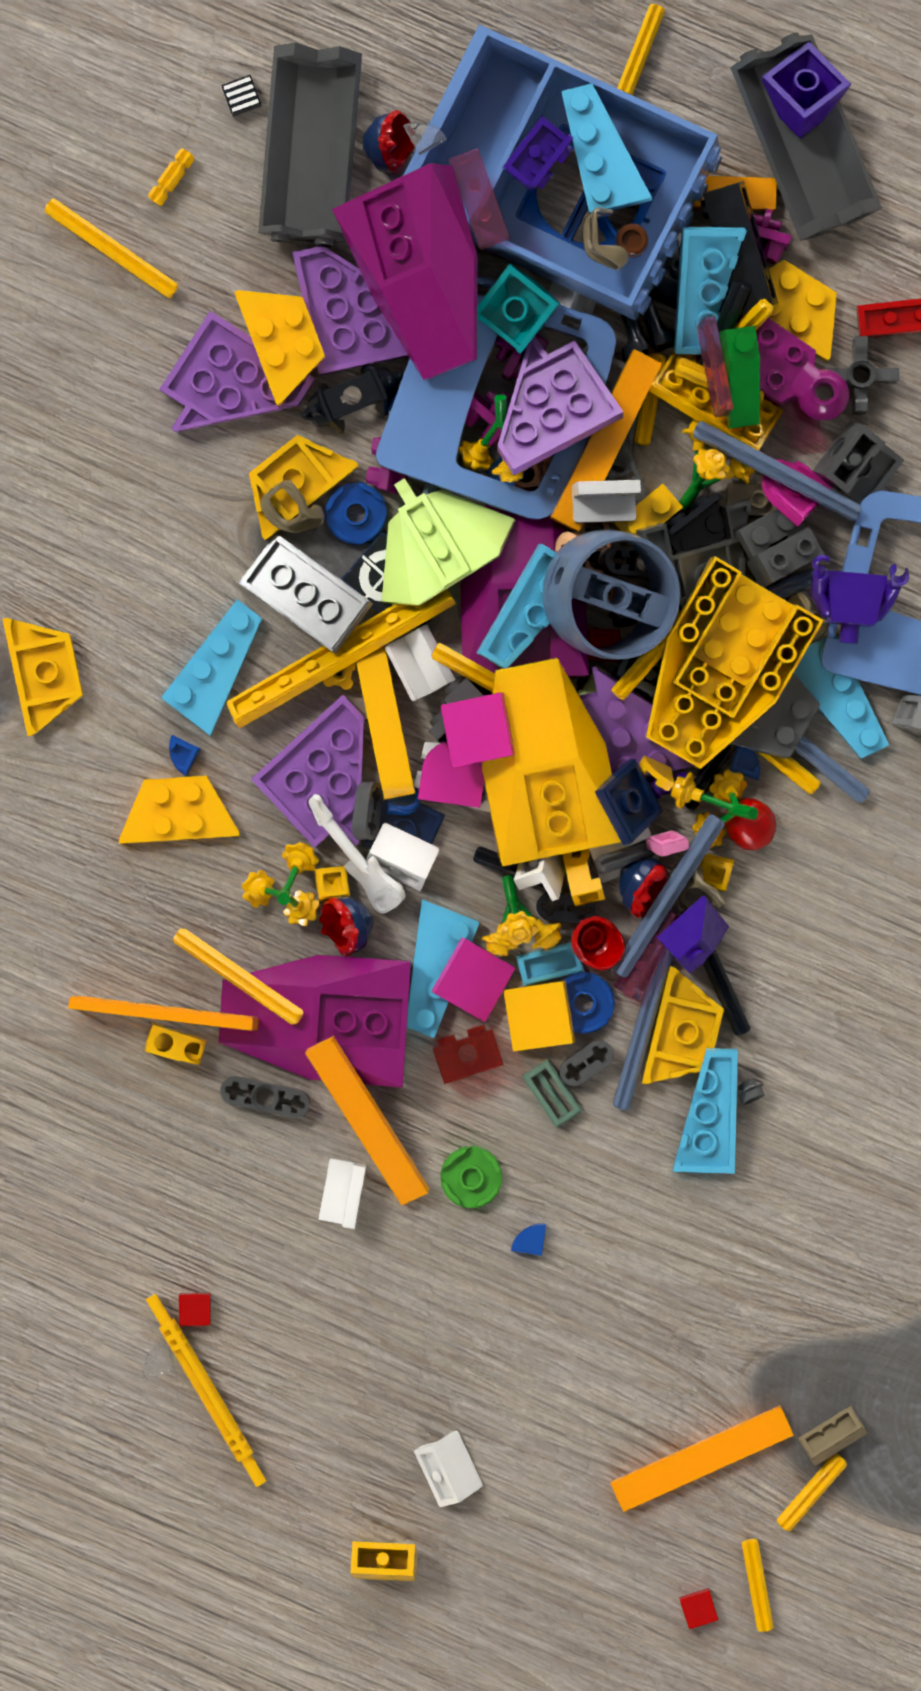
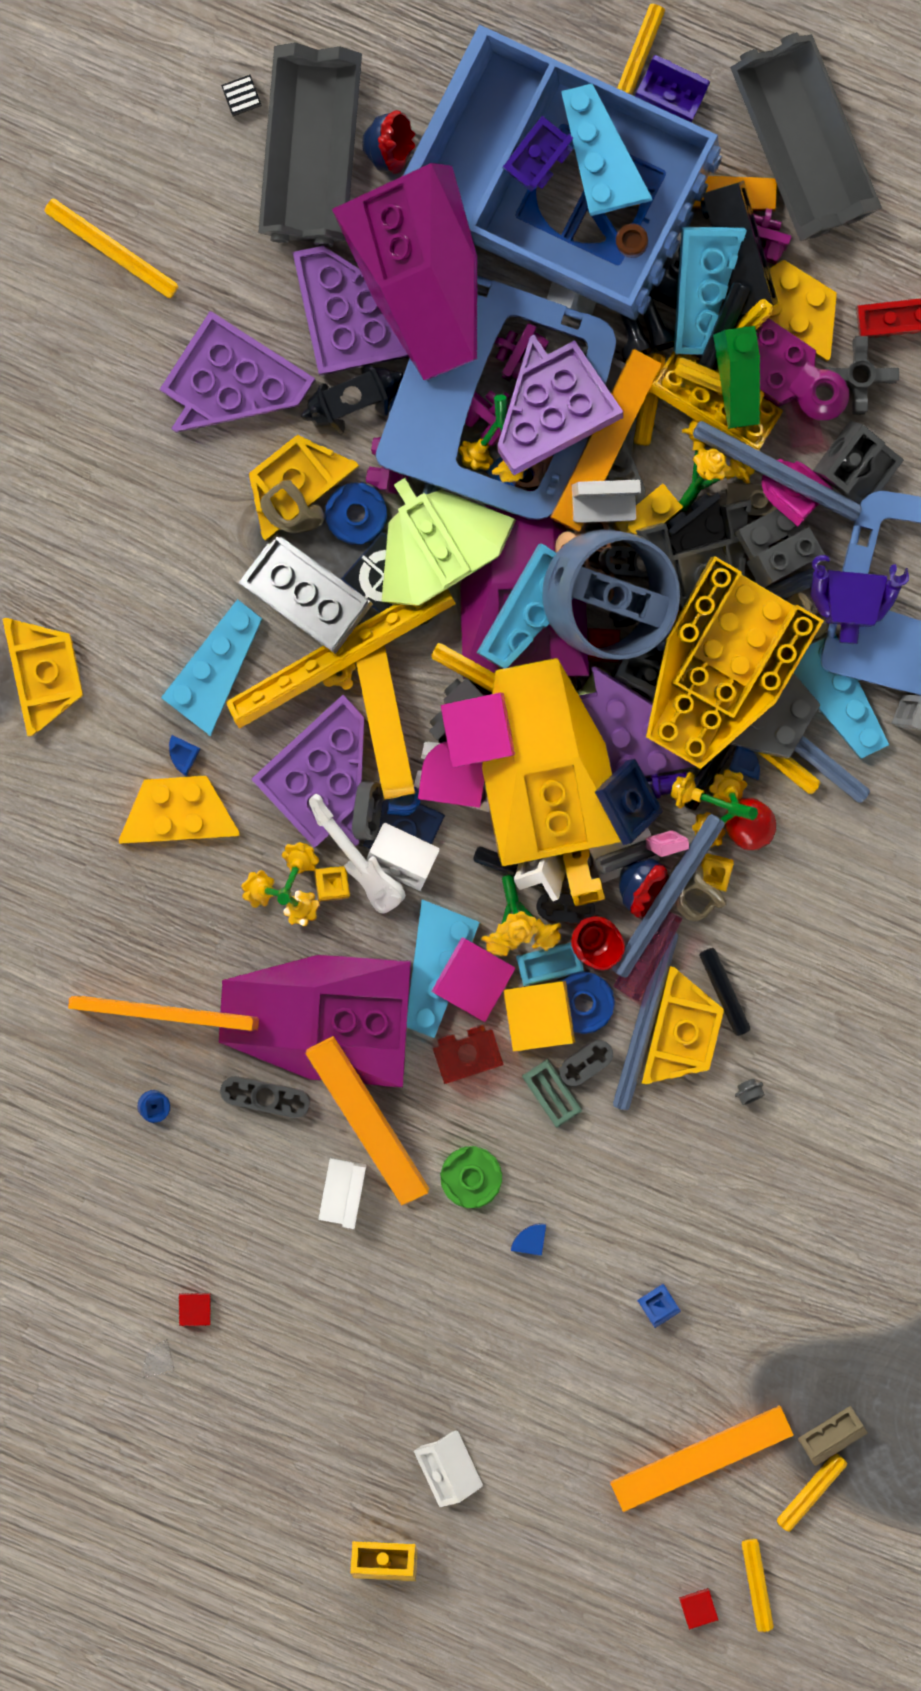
yellow leg [144,1022,207,1065] -> none
yellow axle [145,1293,267,1487] -> none
yellow axle [148,148,194,206] -> none
yellow axle [173,929,304,1025] -> none
yellow wing [234,290,325,406] -> none
red hair [319,896,374,957] -> none
white panel [385,625,455,701] -> none
clear tile [403,122,447,156] -> none
clear pink tile [448,148,510,250] -> none
teal slope [477,264,560,354] -> none
dark tan piece [583,207,629,270] -> none
yellow axle [611,624,674,700] -> none
yellow tile [639,755,674,791] -> none
dark purple slope [657,895,729,974] -> none
medium azure wing [672,1048,738,1174] -> none
clear pink tile [696,316,734,418] -> none
dark purple slope [762,41,851,138] -> none
none -> blue tile [137,1090,170,1123]
none -> dark purple bracket [635,55,710,123]
none -> blue tile [637,1284,681,1328]

